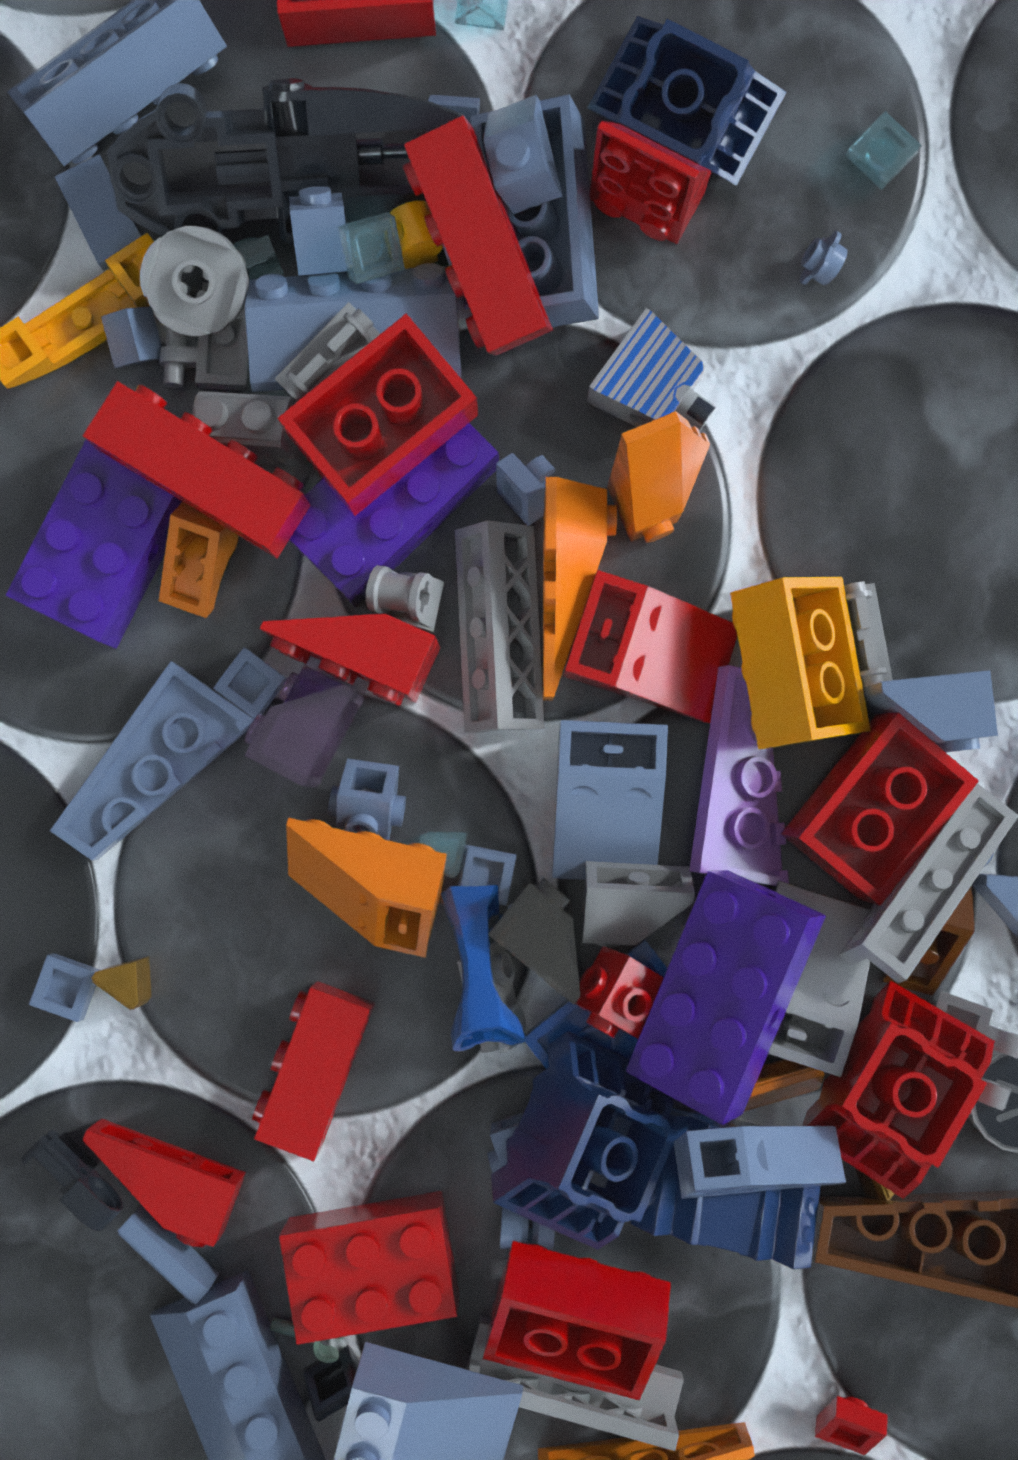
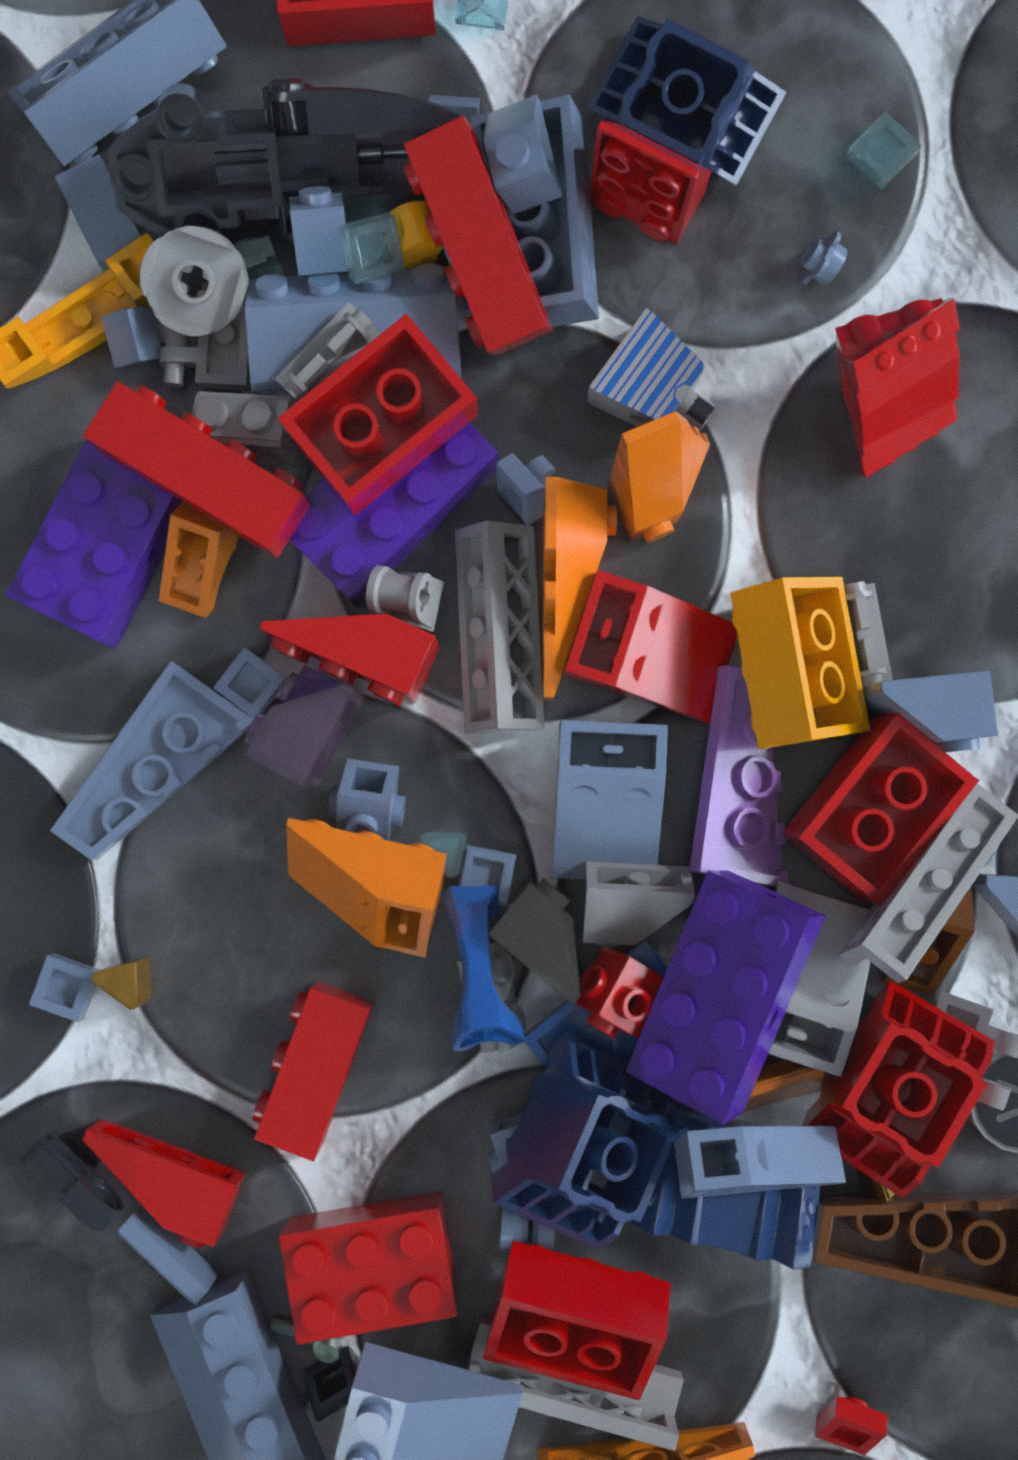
none -> red slope [835,298,960,478]

